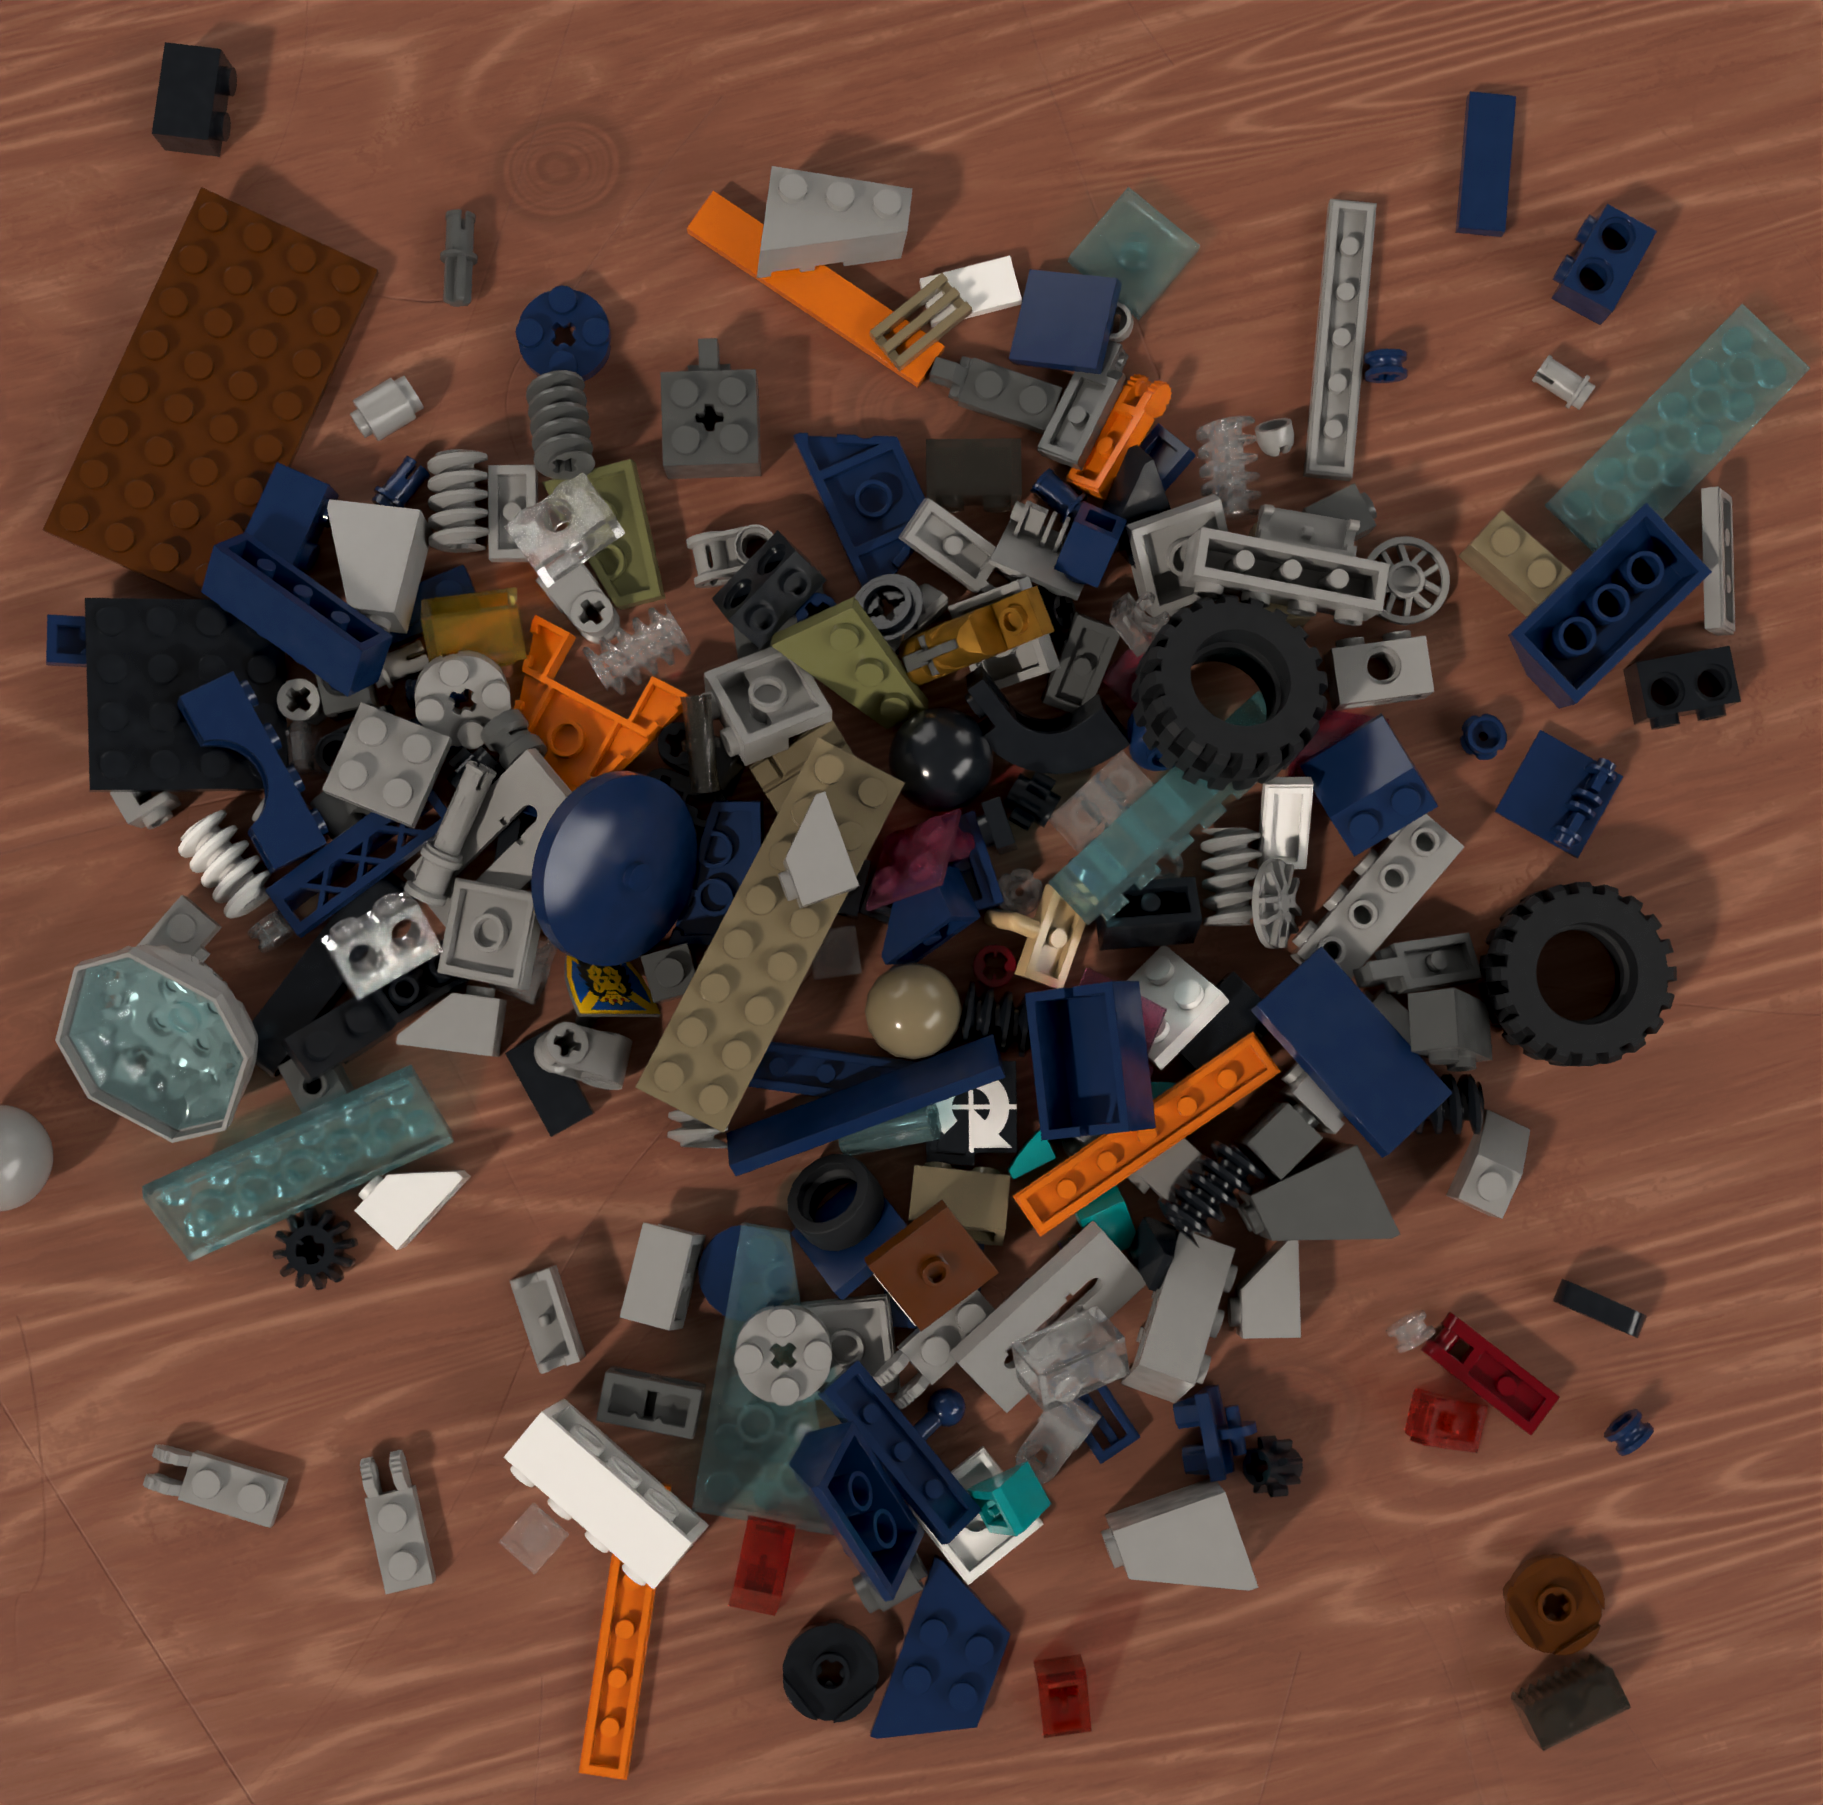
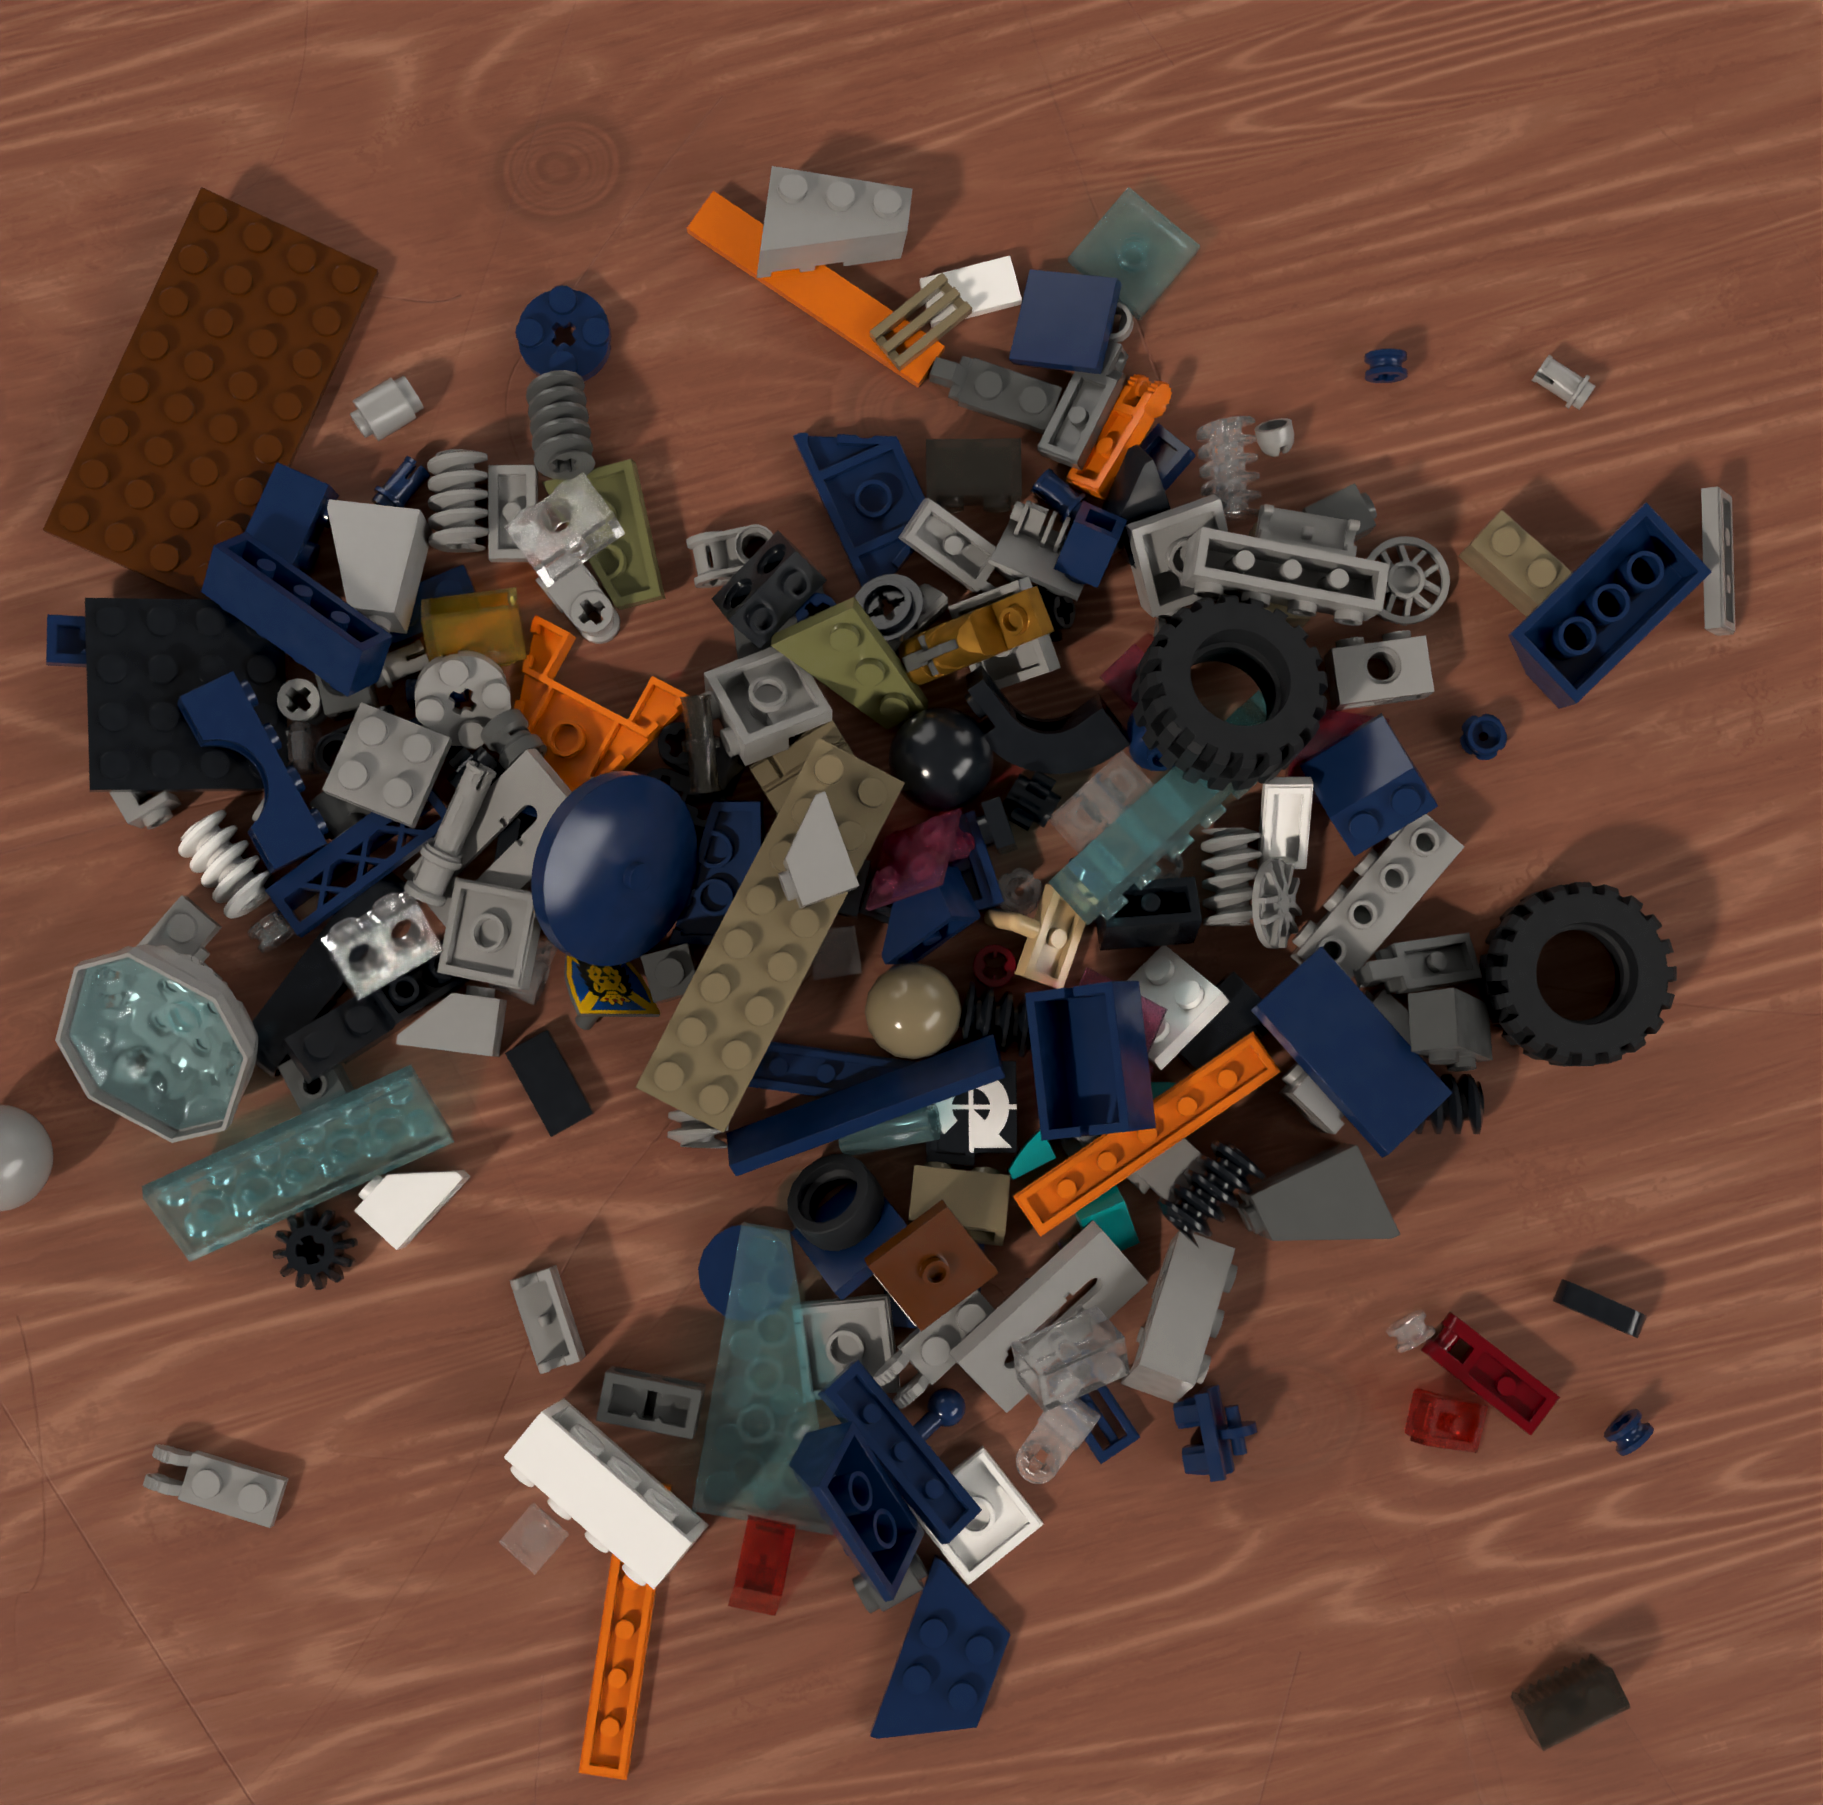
black brick [152,42,237,157] -> none
light grey hinge [360,1450,436,1594] -> none
dark grey axle [440,209,478,307] -> none
light grey piece [534,1022,633,1090] -> none
clear piece [583,603,692,696] -> none
light grey hinge [620,1222,706,1331] -> none
dark grey hinge [660,338,761,479] -> none
light grey plate [734,1304,833,1406] -> none
black plate [782,1619,879,1723] -> none
teal slope [966,1461,1051,1536] -> none
clear red slope [1033,1654,1092,1738] -> none
dark grey hinge [1041,612,1122,713] -> none
light grey slope [1101,1478,1259,1591] -> none
clear tile [1109,592,1170,657] -> none
black slope [1129,1217,1178,1292] -> none
light grey slope [1227,1240,1301,1339] -> none
dark grey brick [1234,1102,1323,1180] -> none
black gear [1243,1435,1303,1498] -> none
light grey tile [1303,199,1377,481] -> none
light grey slope [1446,1109,1530,1219] -> none
dark blue tile [1455,91,1516,237] -> none
dark blue hinge [1494,730,1623,858] -> none
reddish brown plate [1503,1553,1605,1656] -> none
clear light blue plate [1544,304,1810,552] -> none
dark blue brick [1551,204,1657,325] -> none
black brick [1623,646,1741,730] -> none

